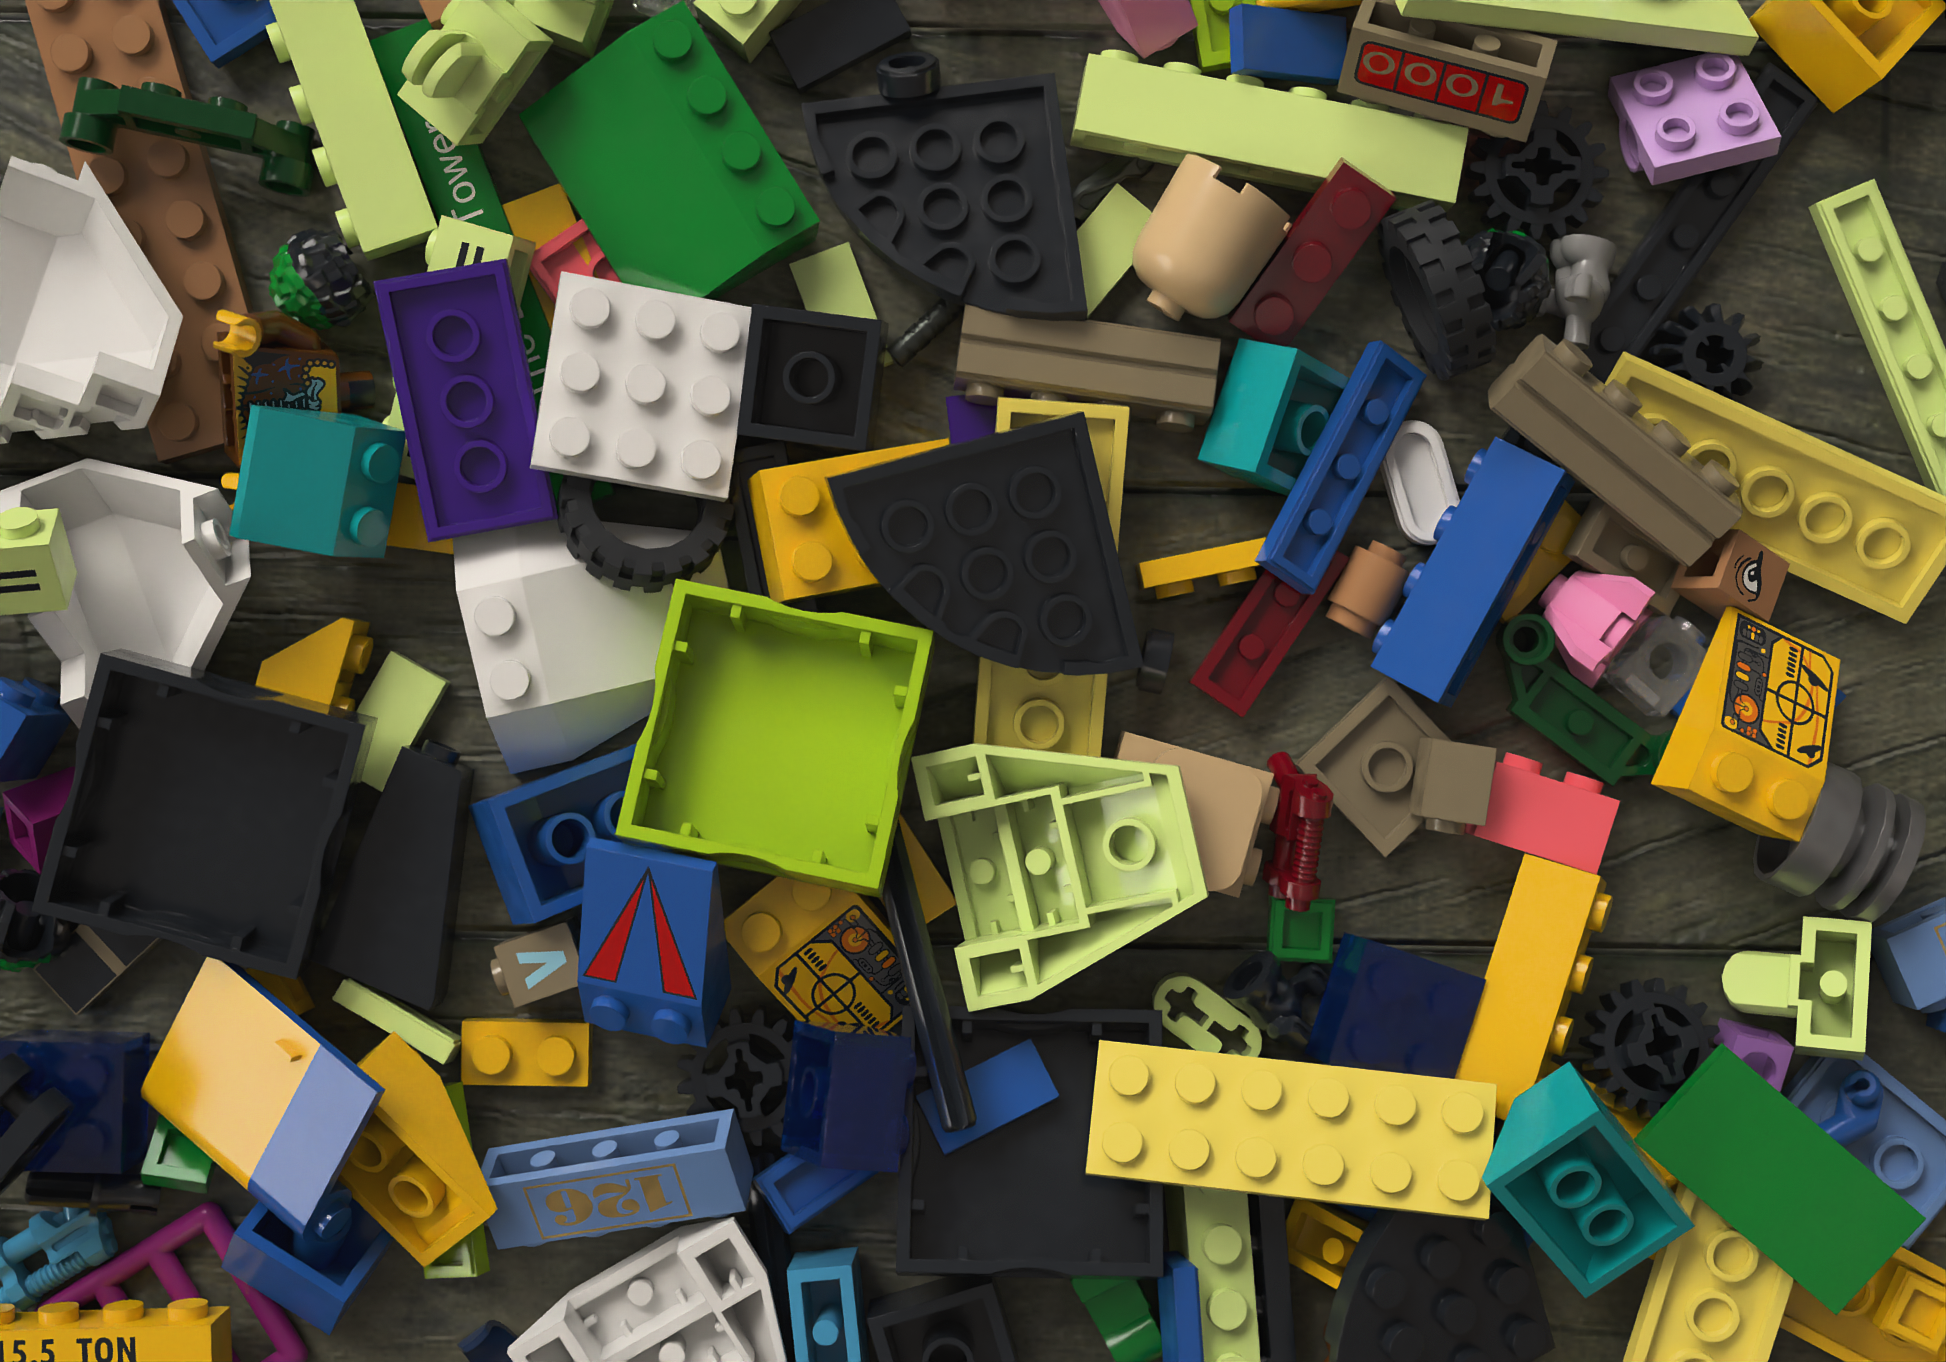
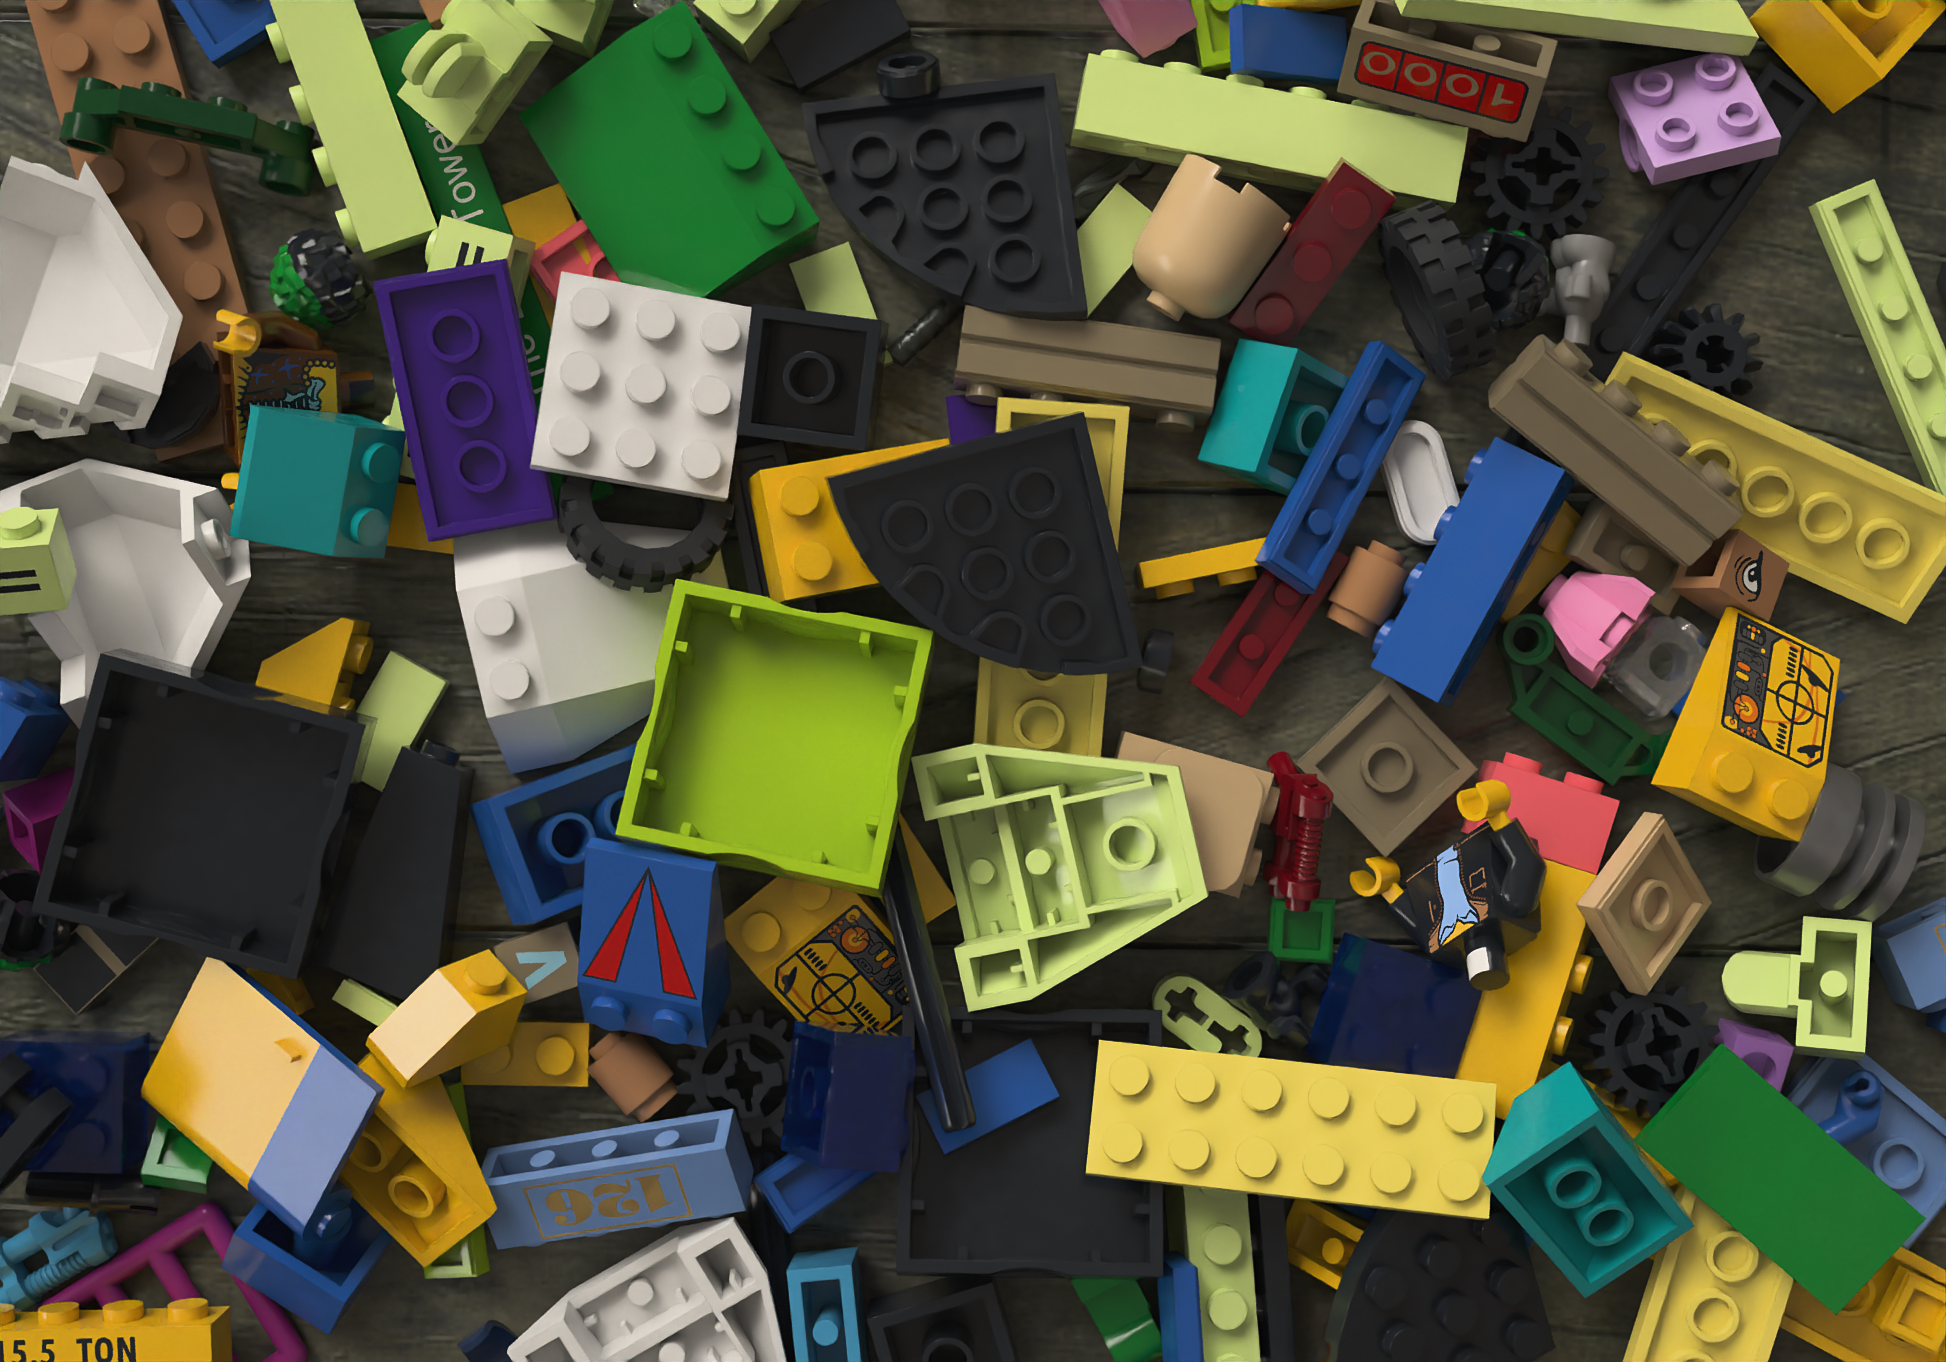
dark tan brick [1409,737,1497,835] -> none
none -> black tile [102,341,221,450]
none -> yellow slope [365,949,528,1090]
none -> medium nougat brick [586,1030,678,1123]
none -> torso [1349,779,1547,991]
none -> tan tile [1576,812,1712,996]

